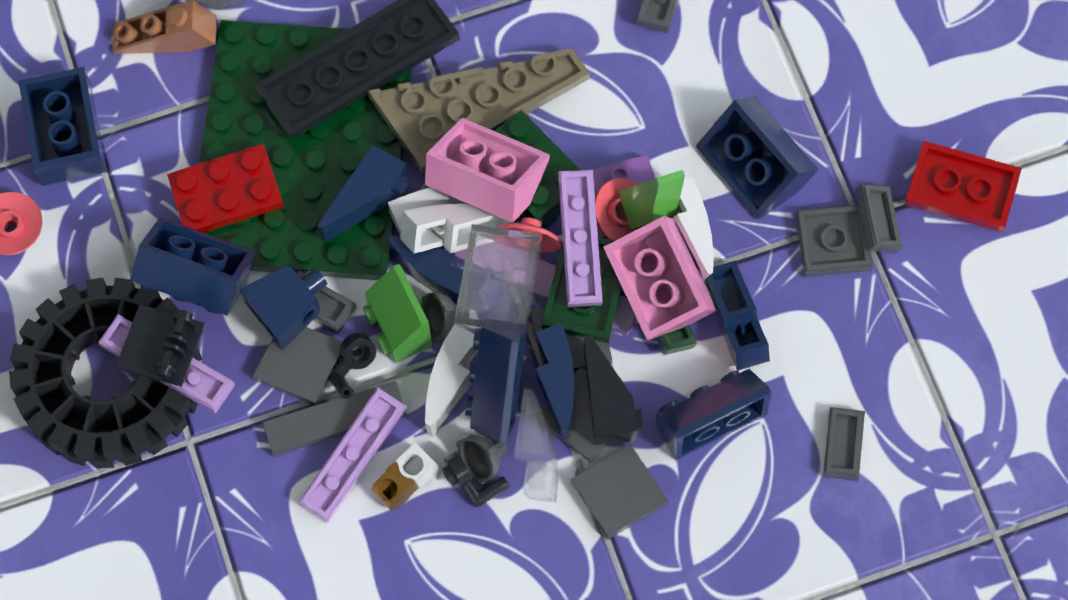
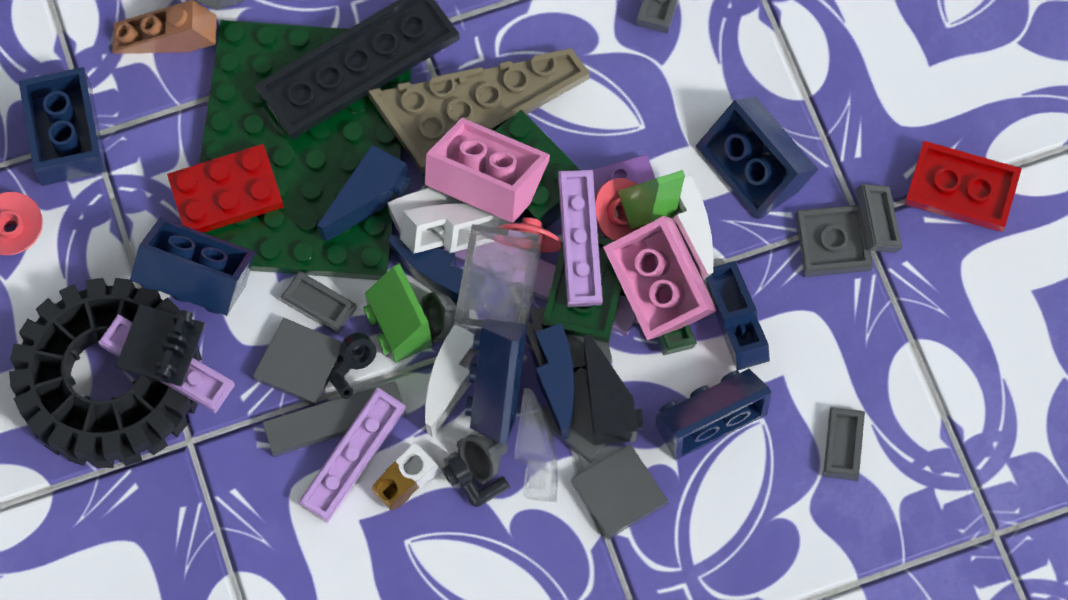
dark blue torso [240,266,328,350] -> none

